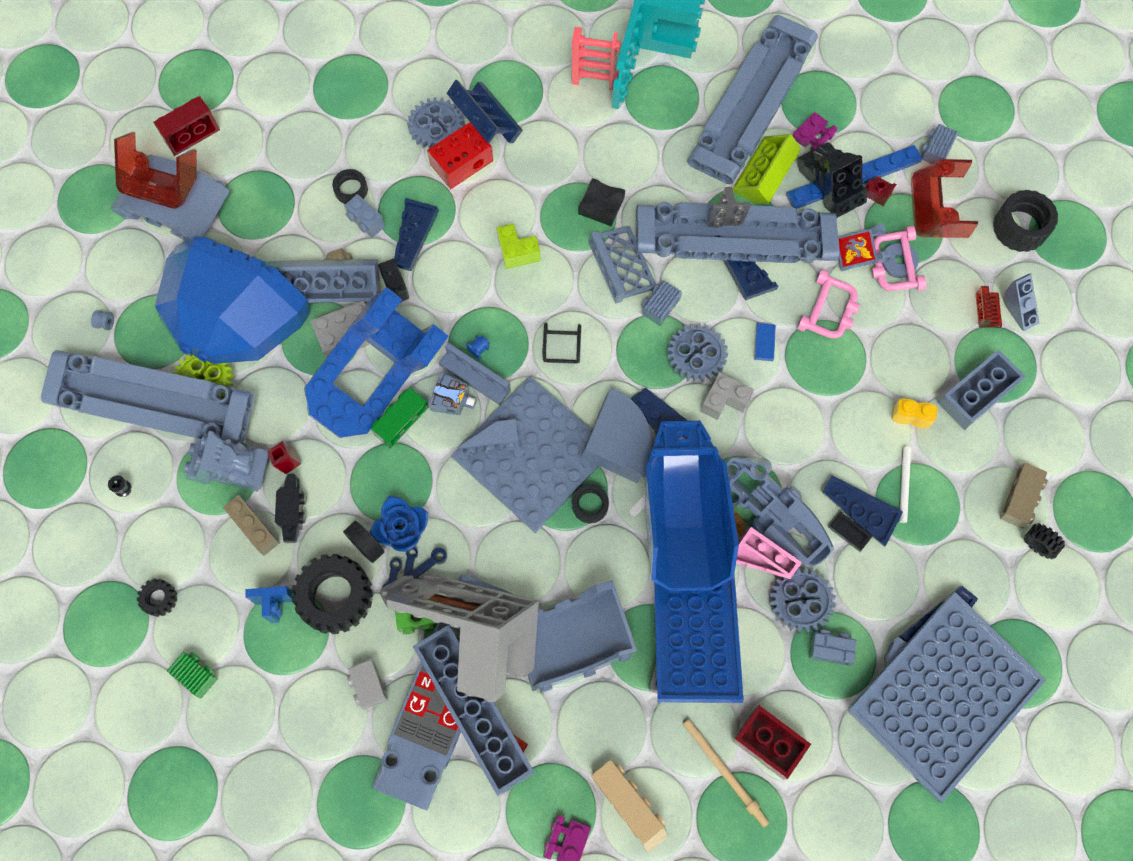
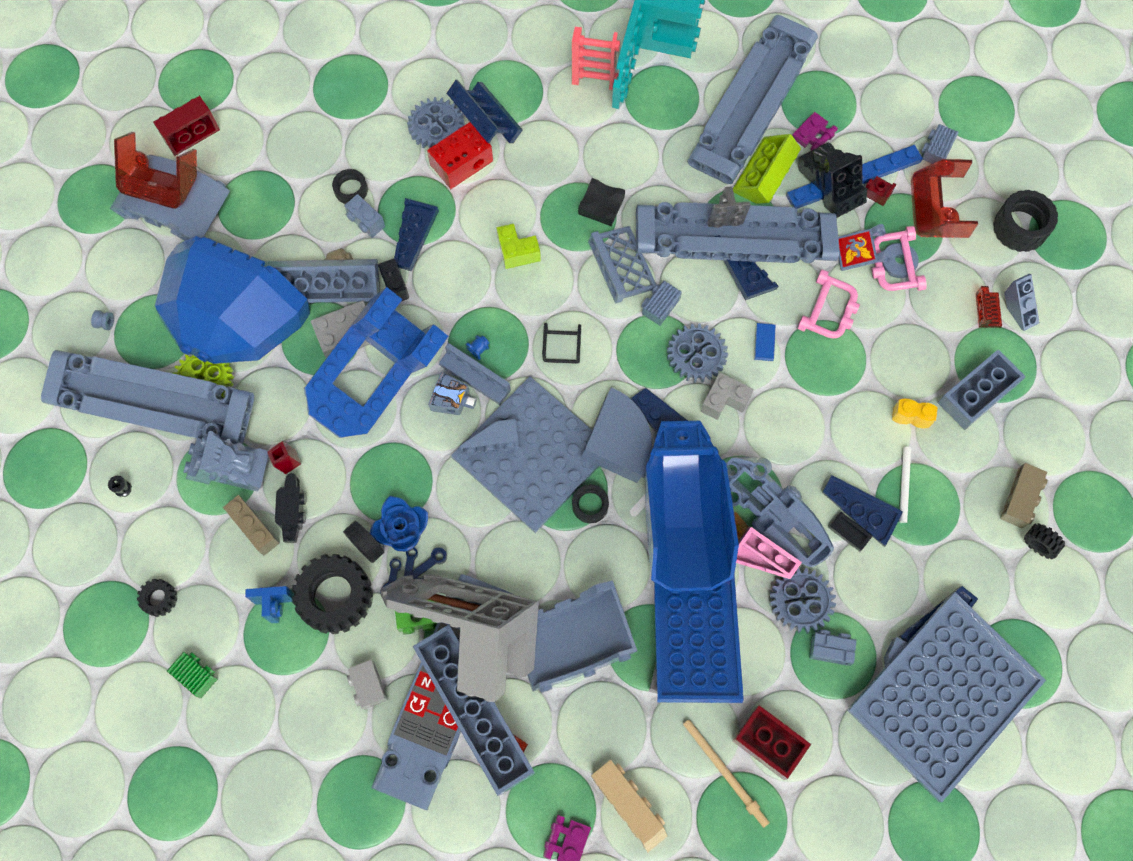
green brick [371,388,429,449] -> none

